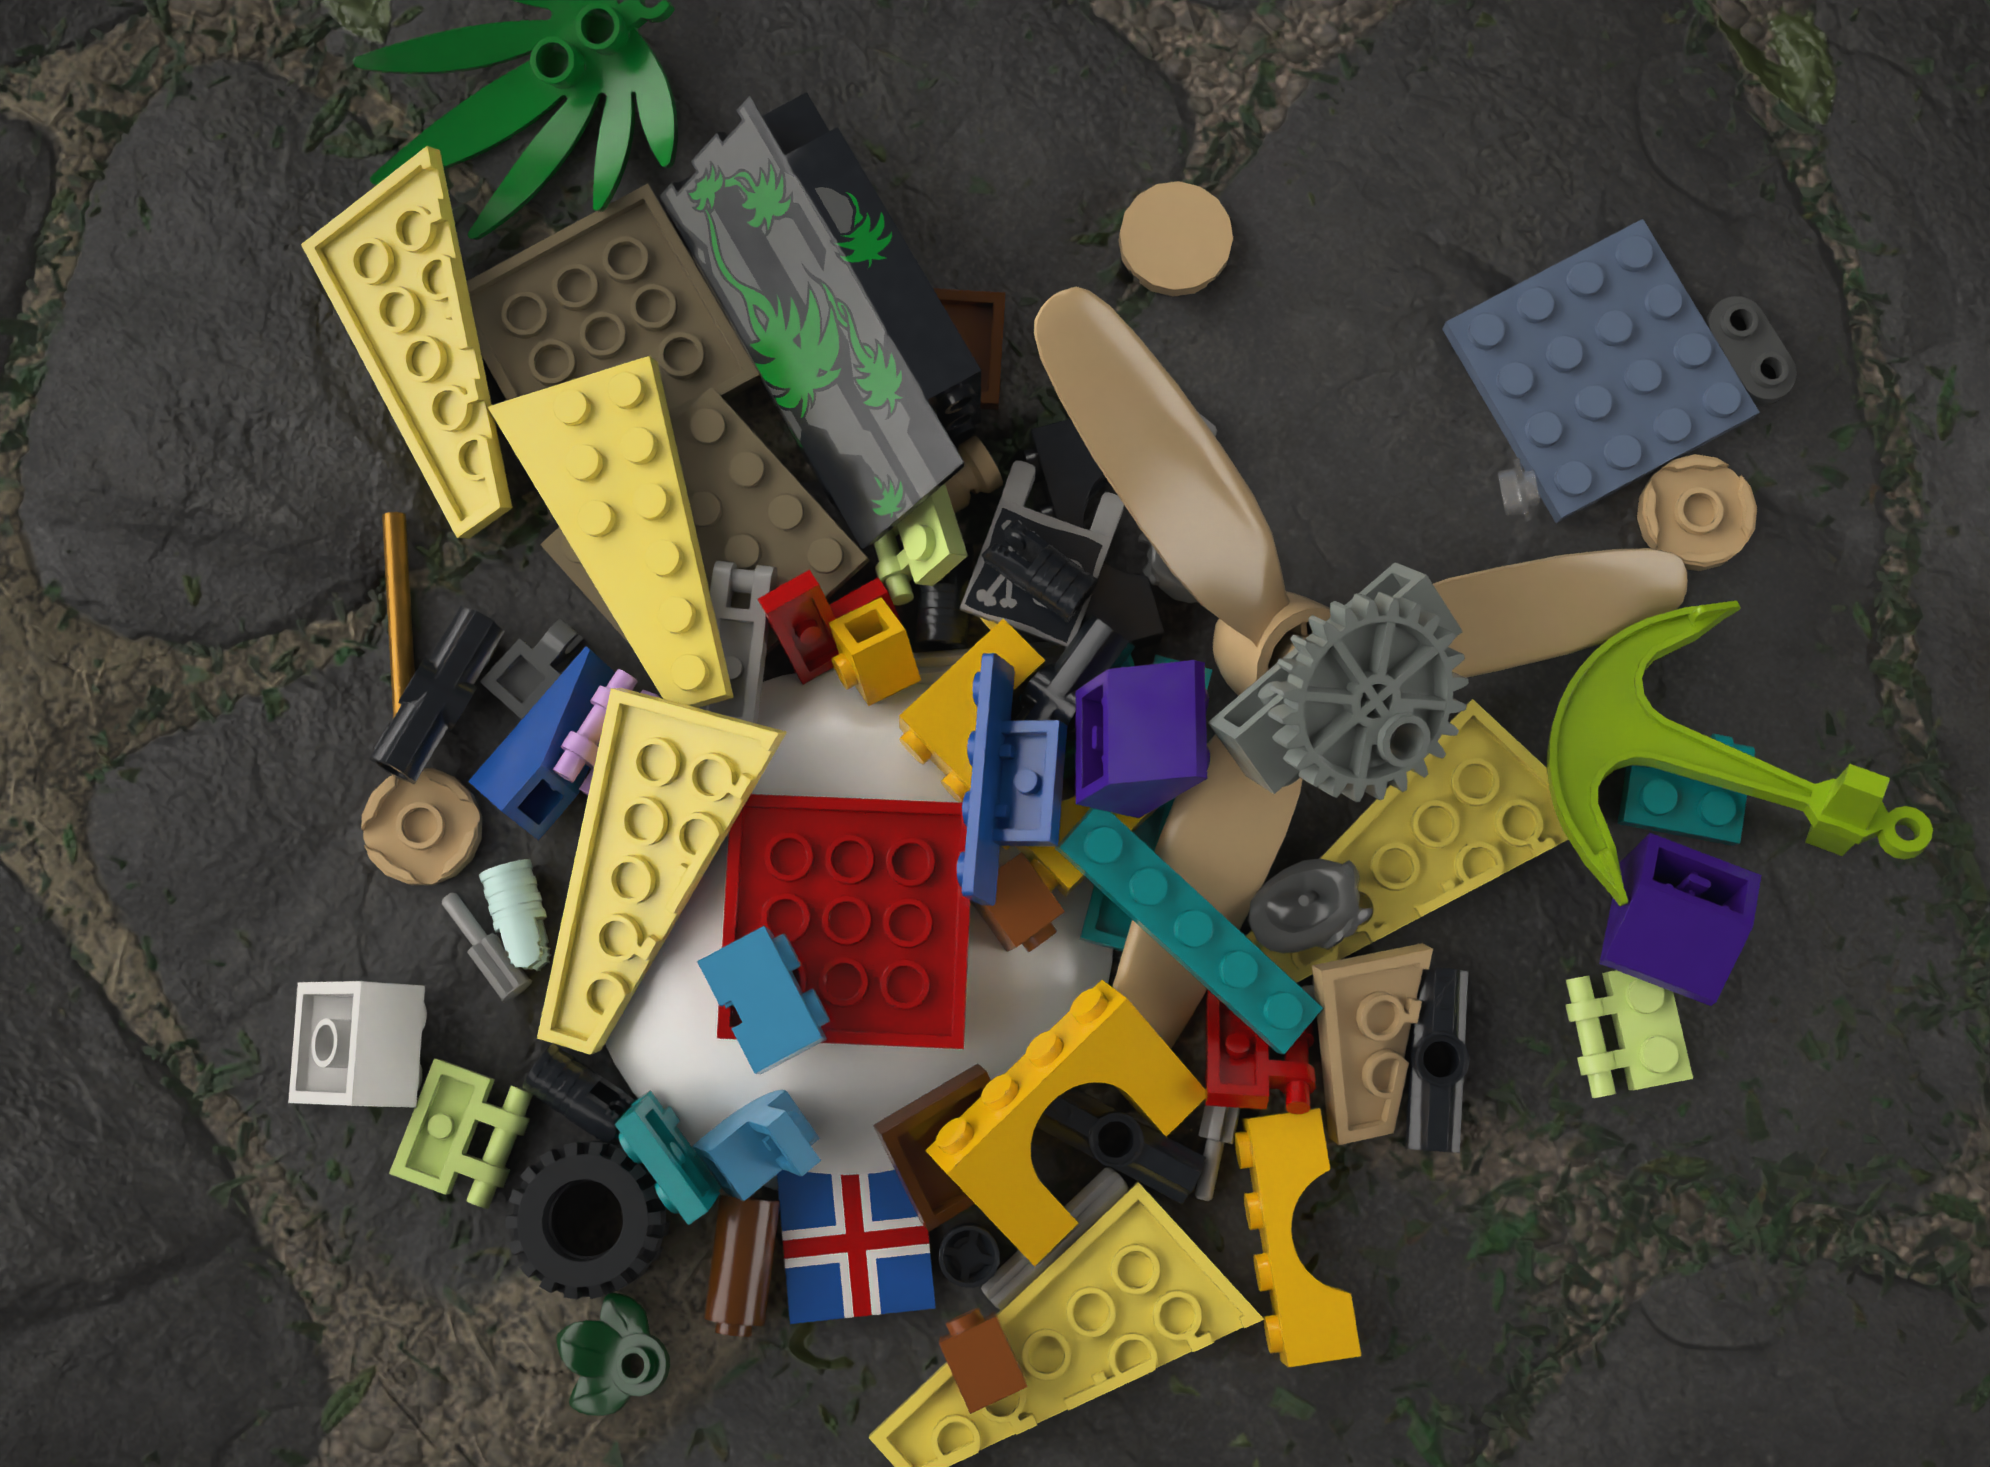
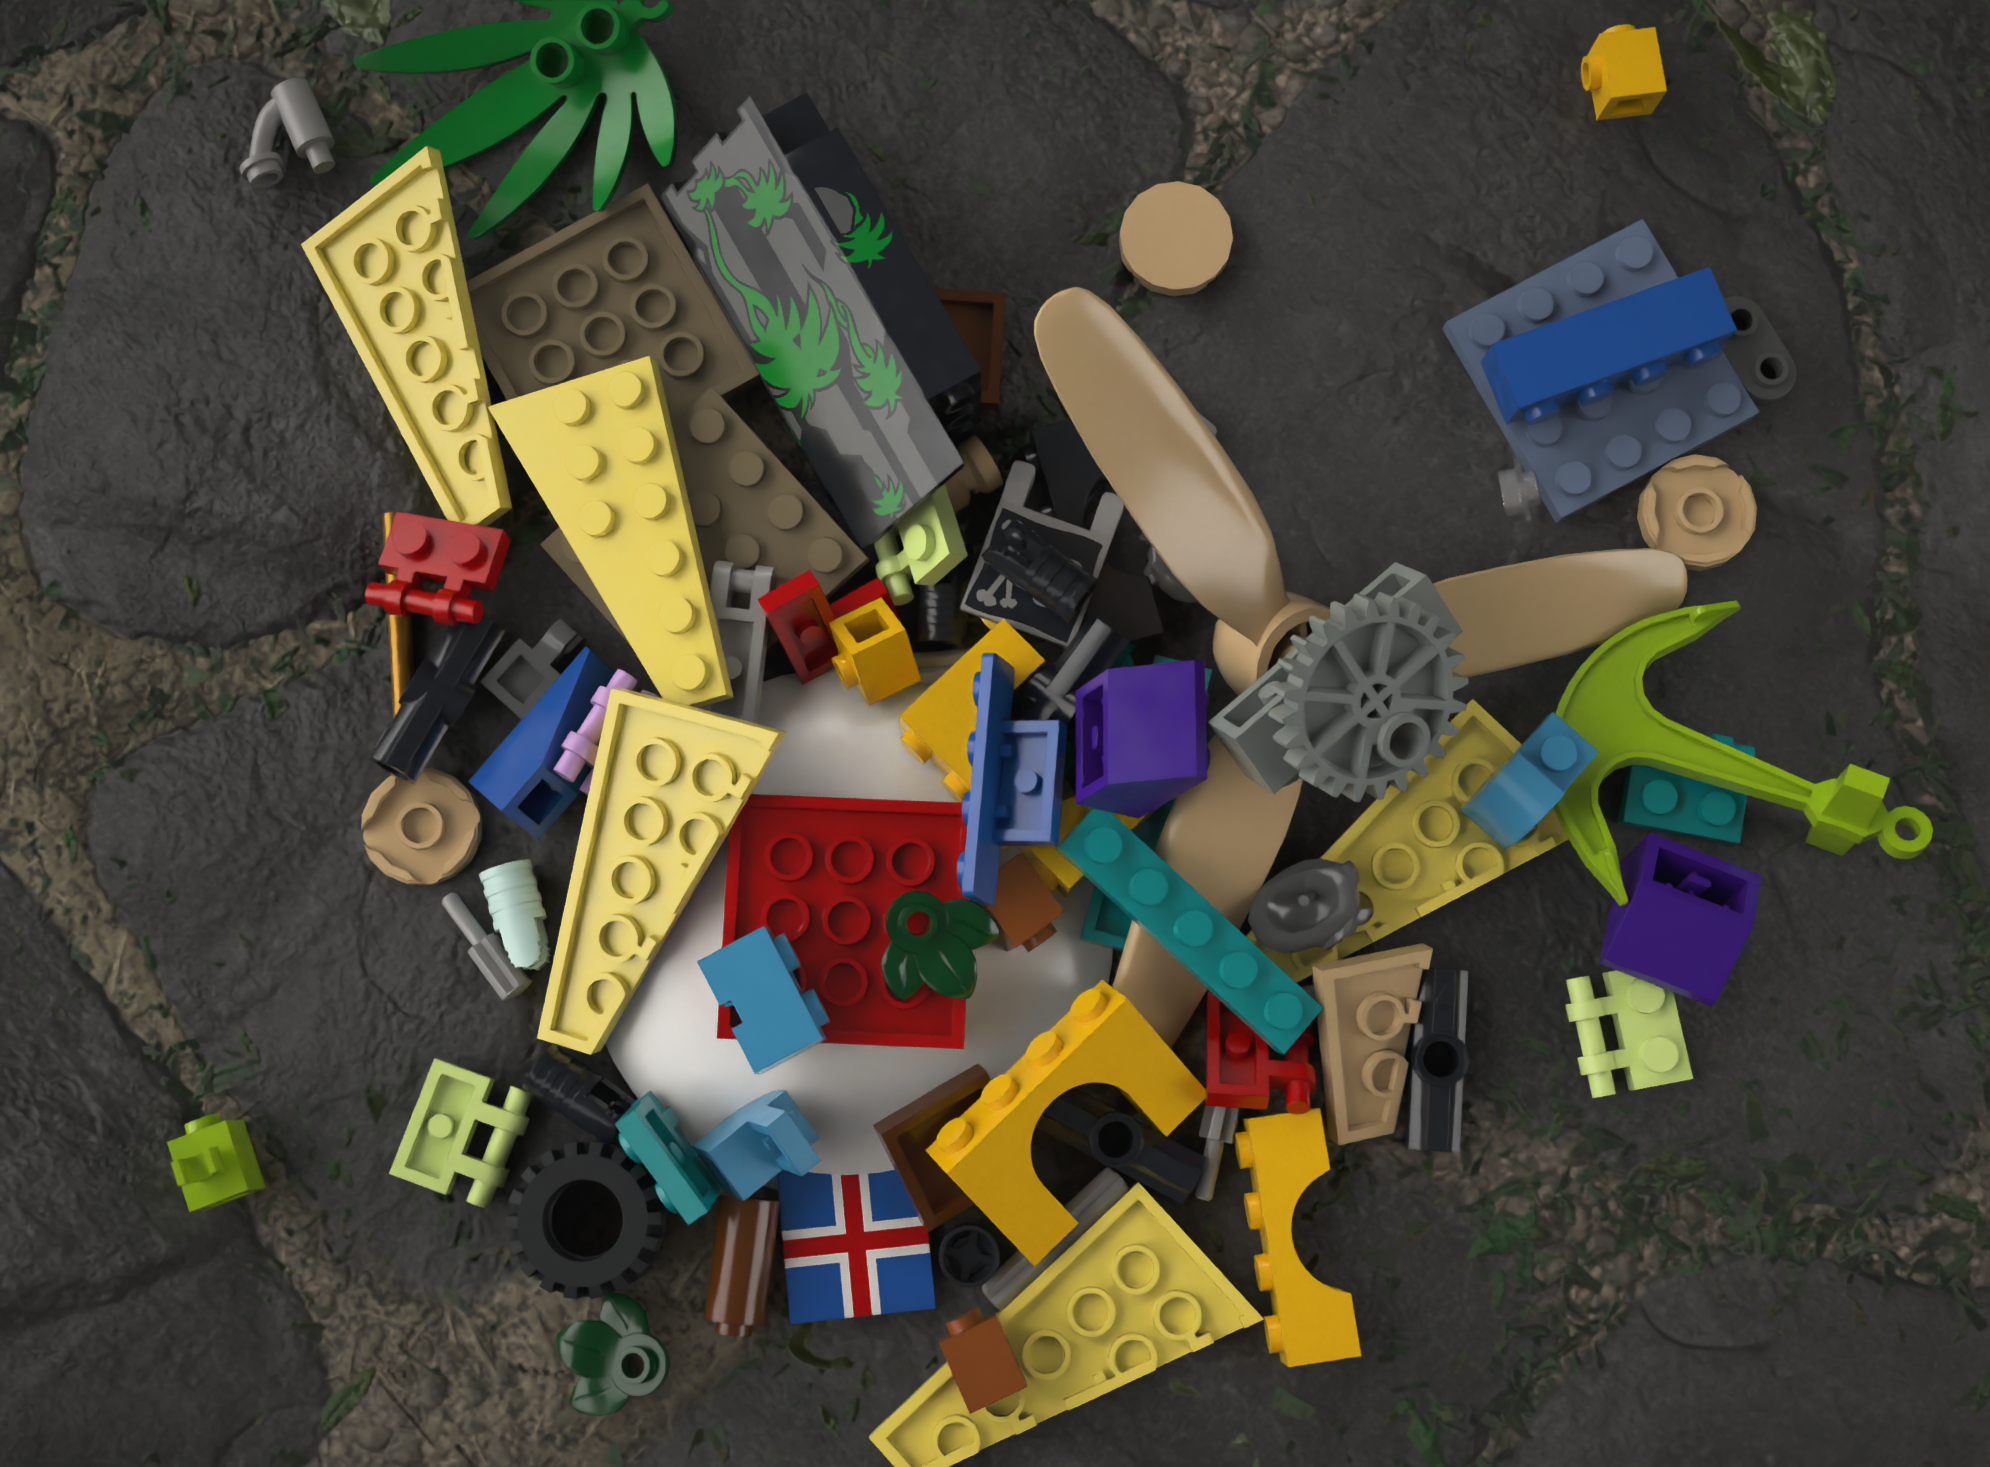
white slope [288,981,427,1108] -> none
none -> lime brick [167,1113,266,1212]
none -> light grey plant [239,78,335,189]
none -> red plate [365,512,511,626]
none -> dark green plate [881,890,1000,1000]
none -> dark azure brick [1460,712,1599,849]
none -> blue brick [1481,267,1737,425]
none -> yellow brick [1581,24,1667,121]

